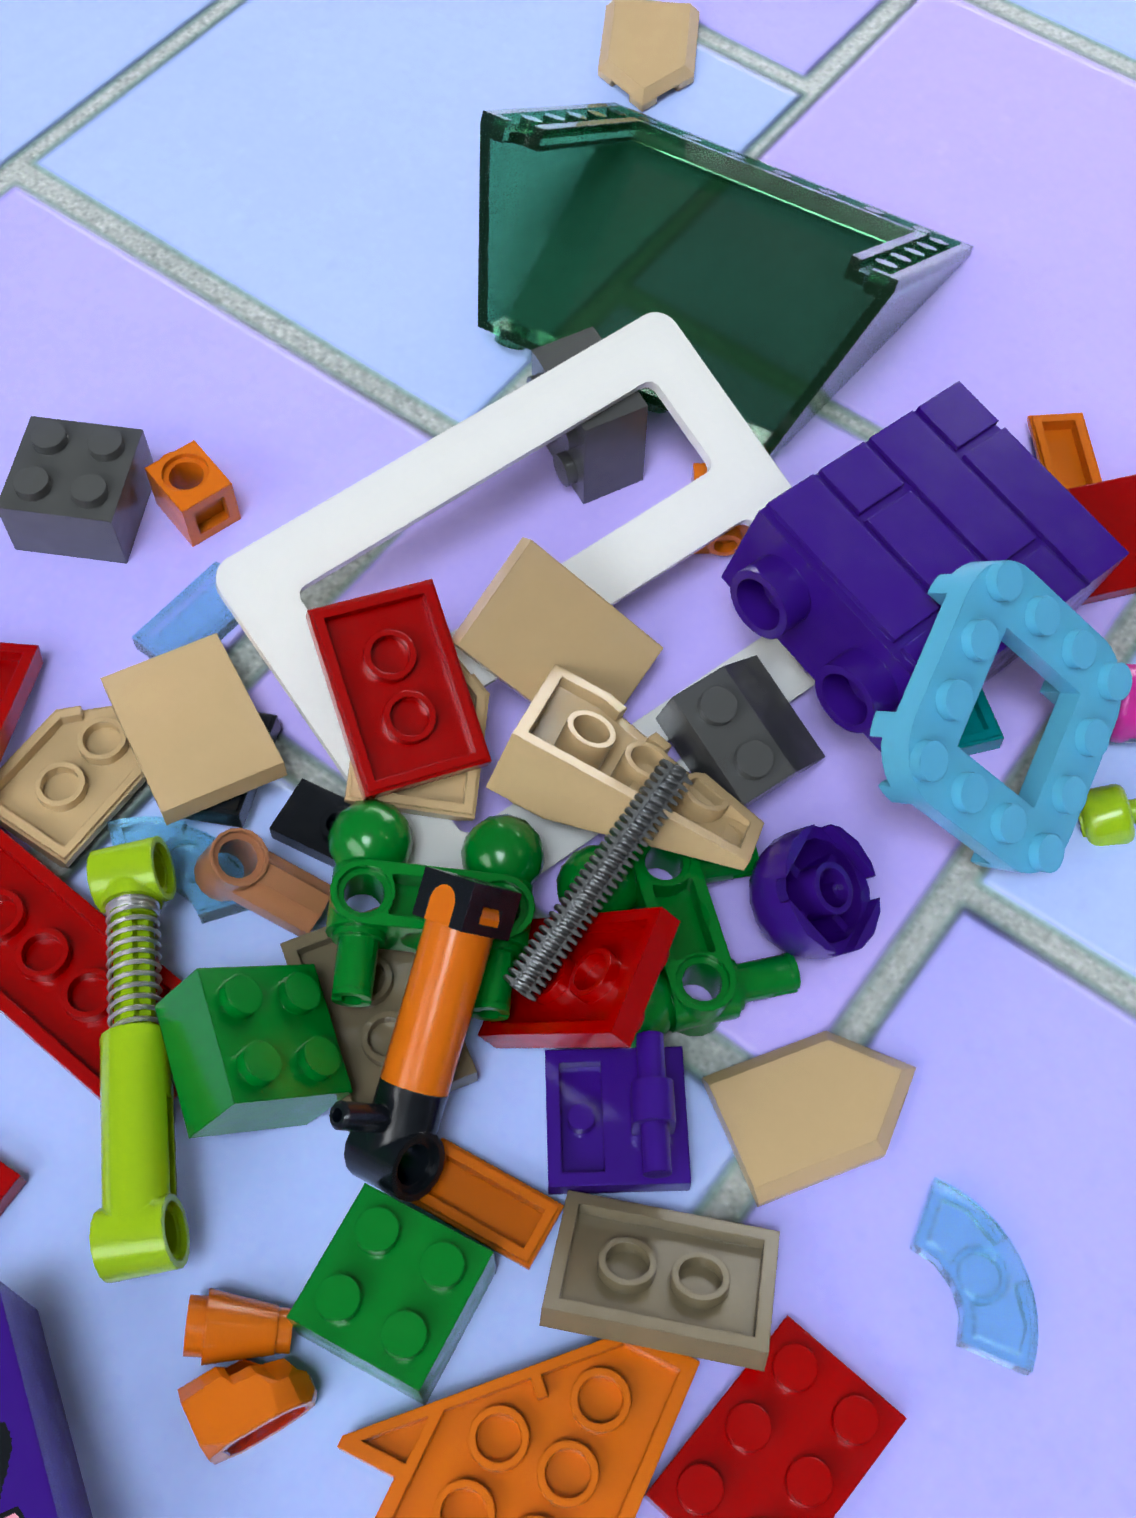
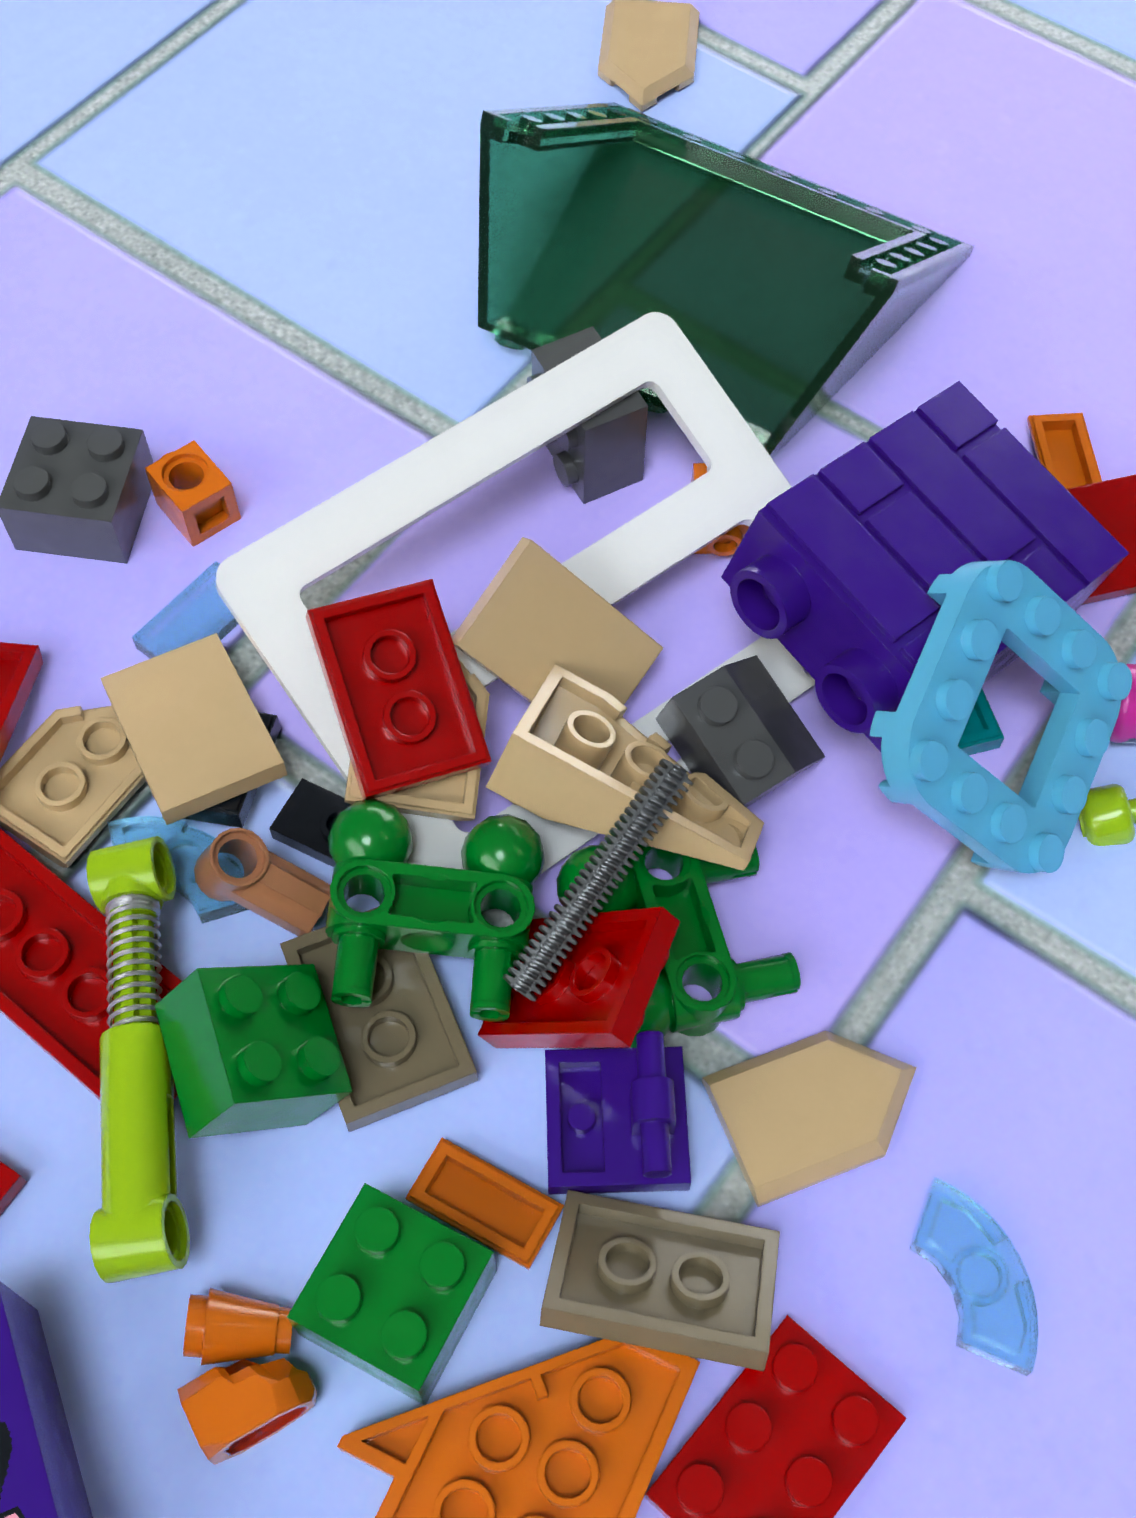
piece [329,866,522,1202] -> none
dark purple cylinder [749,824,880,960] -> none

